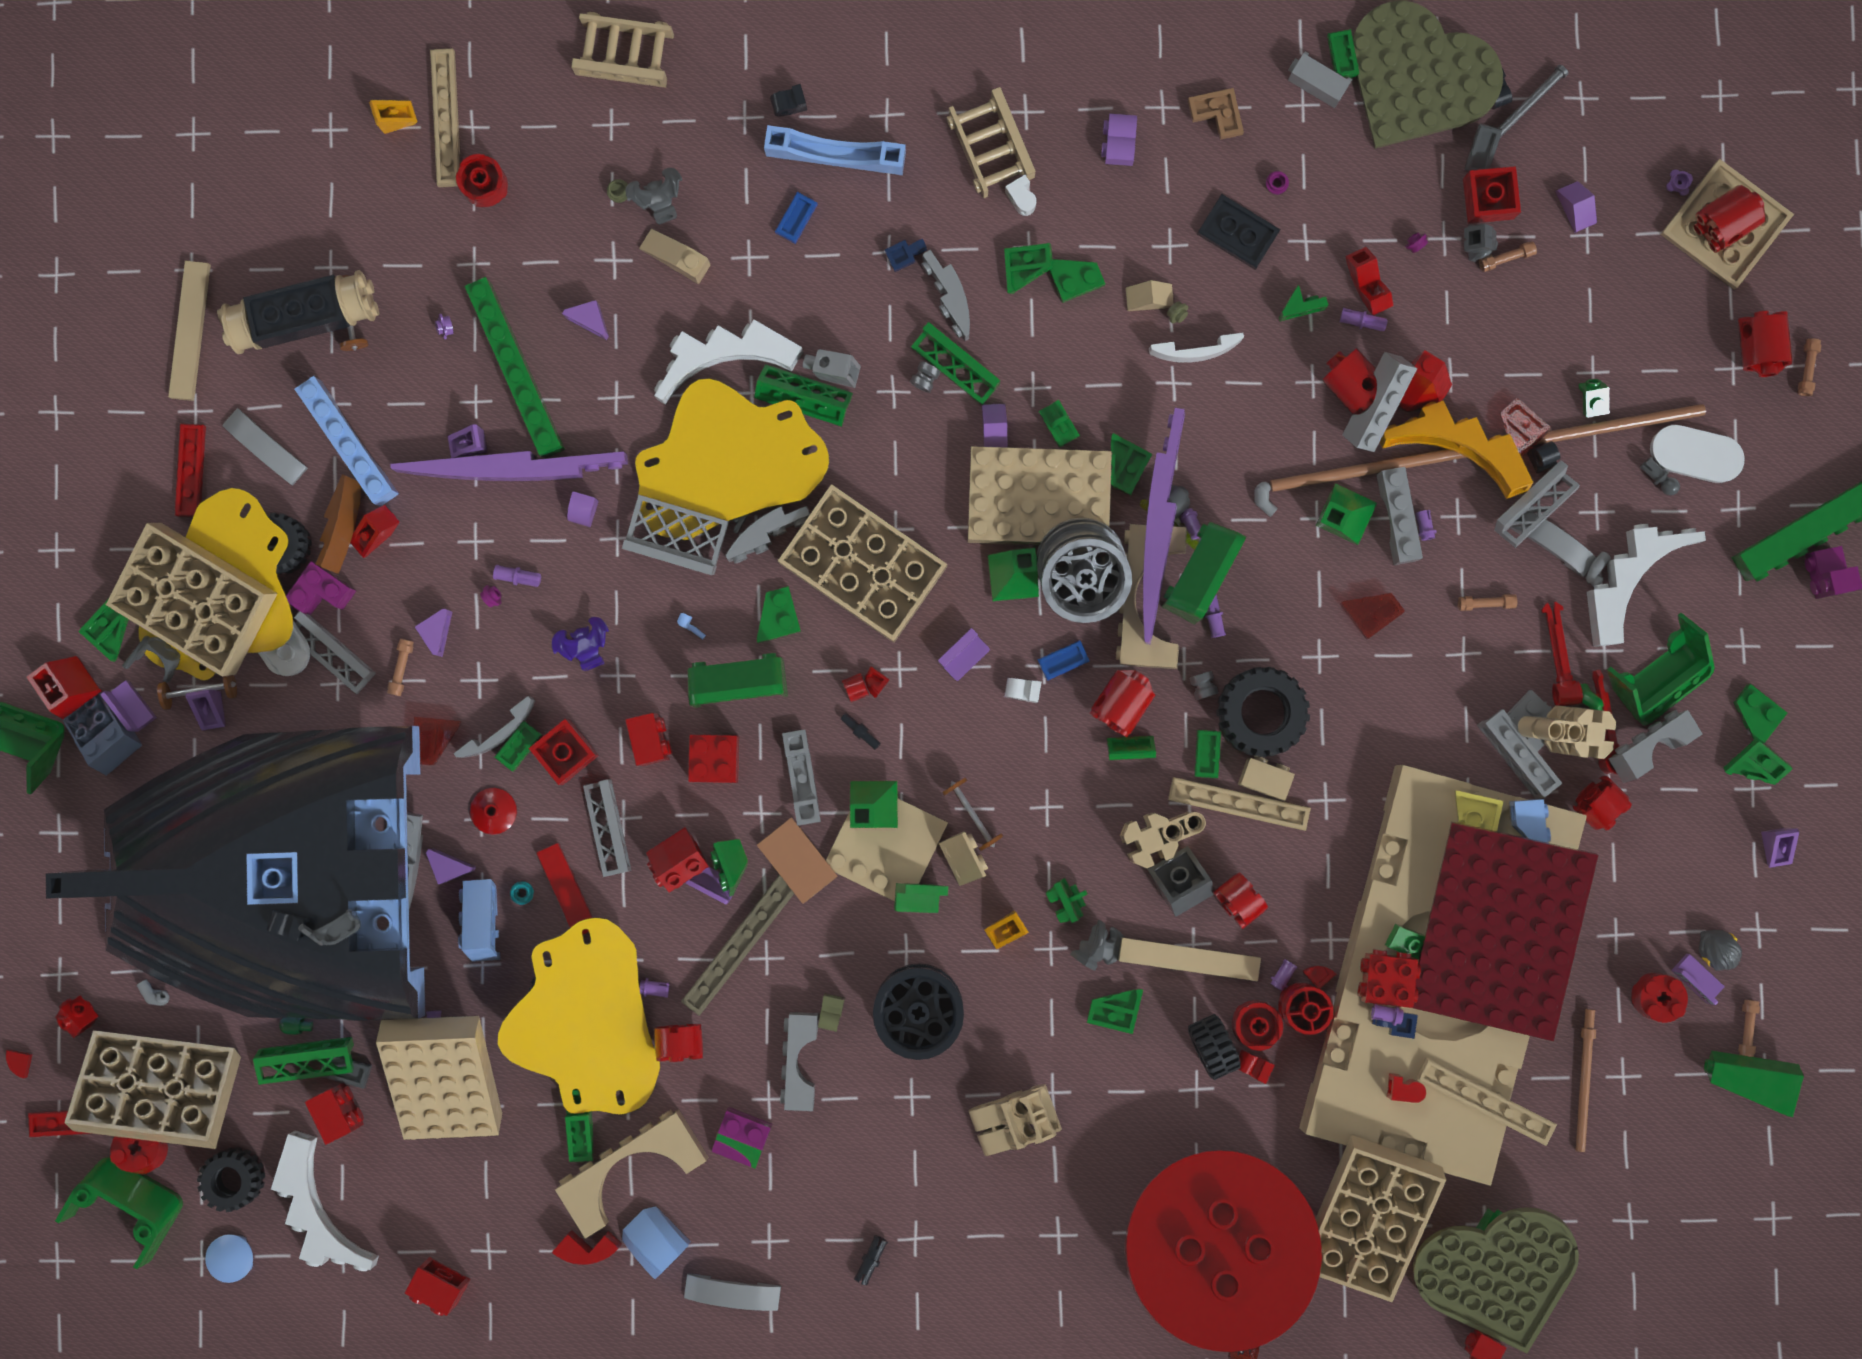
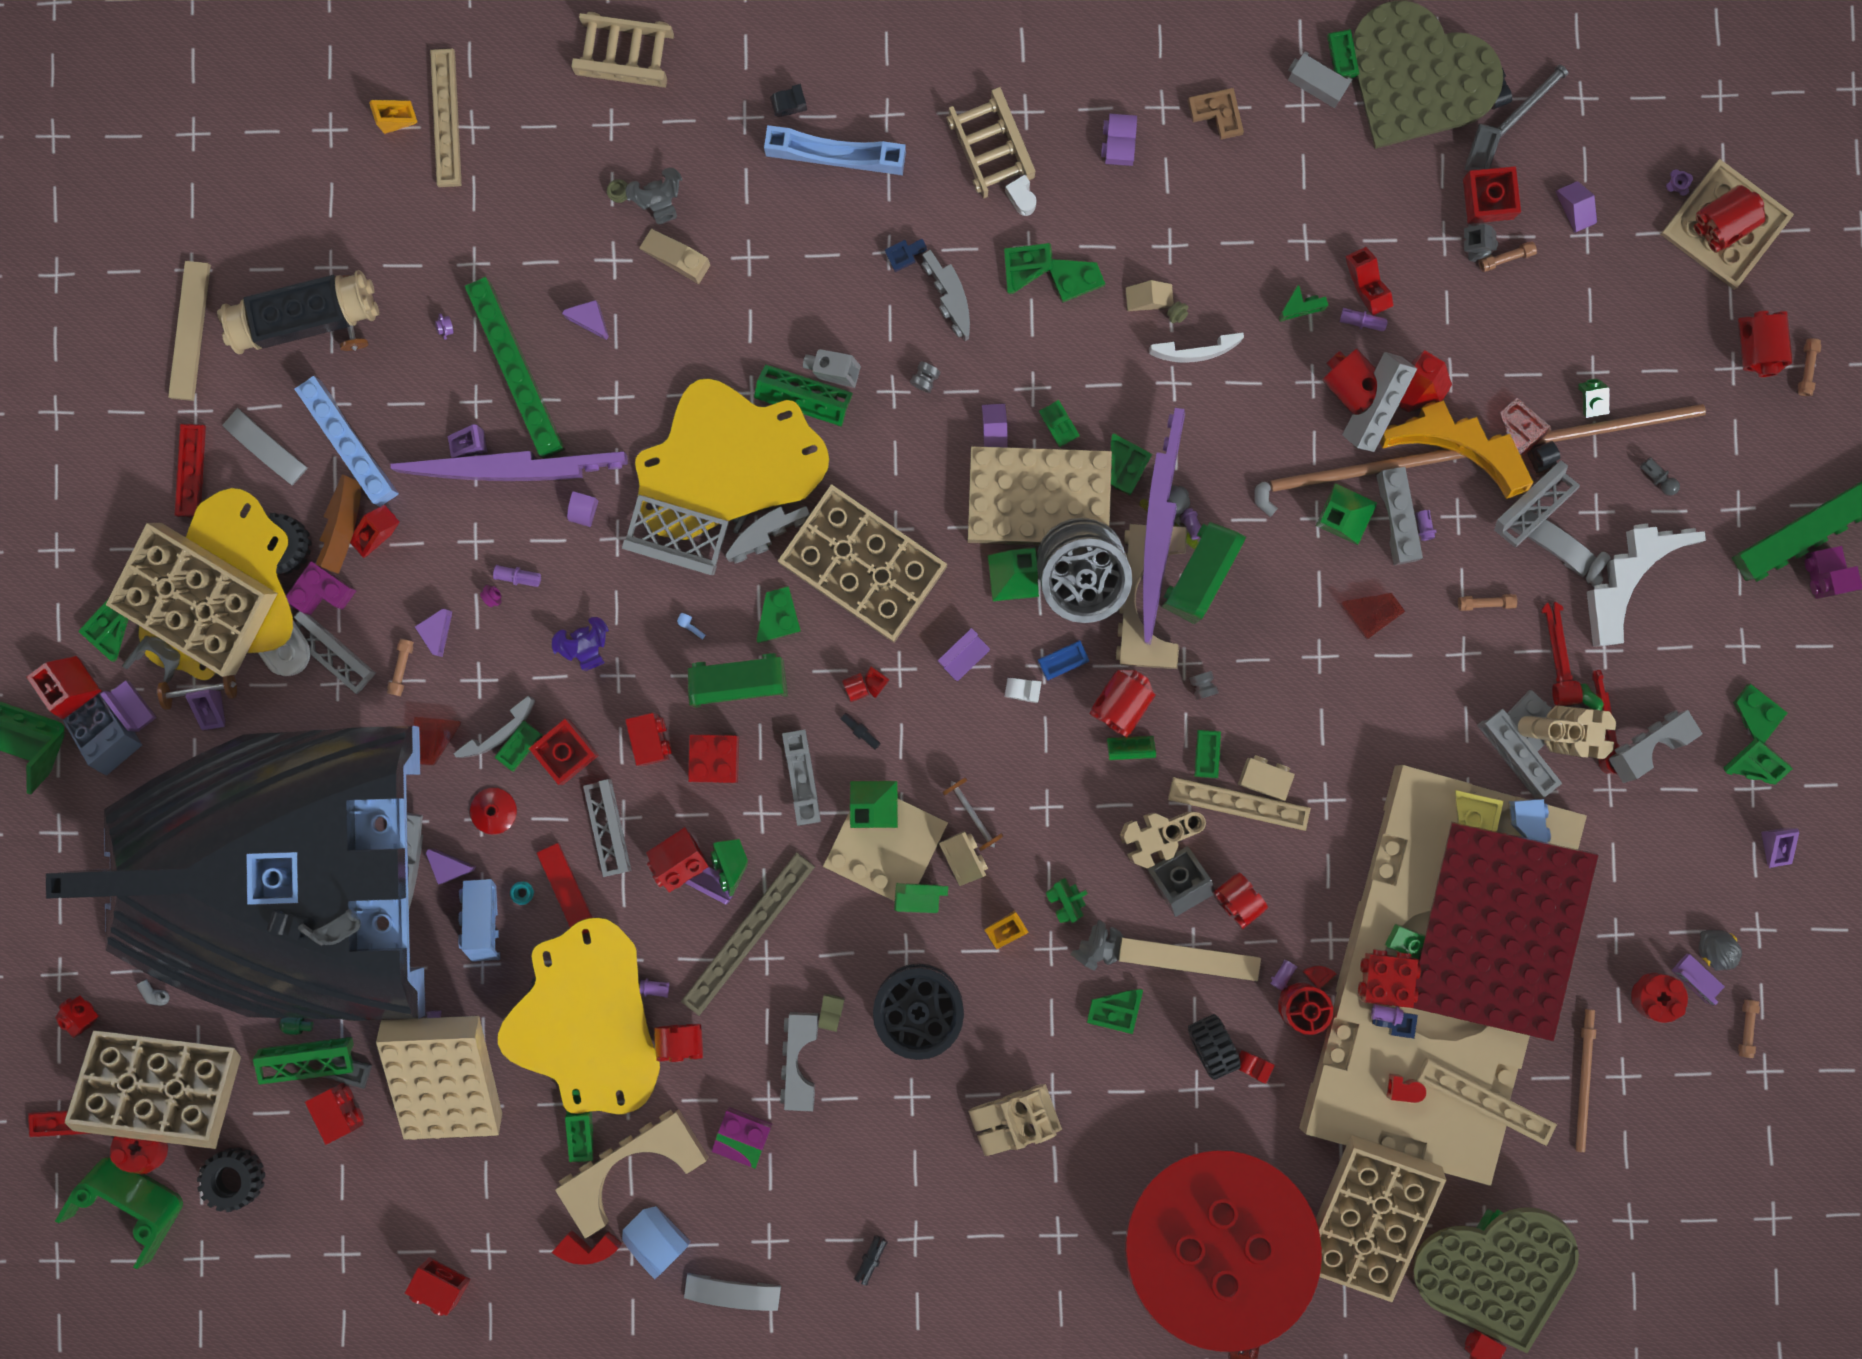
red tile [6,1050,33,1079] -> none
light blue dish [205,1234,253,1283] -> none
white arch [271,1131,379,1271] -> none
red brick [456,154,508,207] -> none
white arch [654,320,803,404] -> none
nougat window [757,817,838,904] -> none
blue tile [775,192,818,244] -> none
green fence [911,322,1000,405] -> none
black tile [1197,194,1281,270] -> none
medium lavender axle [1205,595,1226,638] -> none
black tyre [1216,667,1310,757] -> none
red brick [1232,1000,1283,1051] -> none
magenta plate [1265,171,1289,195] -> none
magenta plate [1405,232,1428,253] -> none
red brick [1573,776,1632,831] -> none
green windscreen [1607,613,1715,725] -> none
white tile [1650,425,1745,483] -> none
green slope [1704,1050,1804,1117] -> none

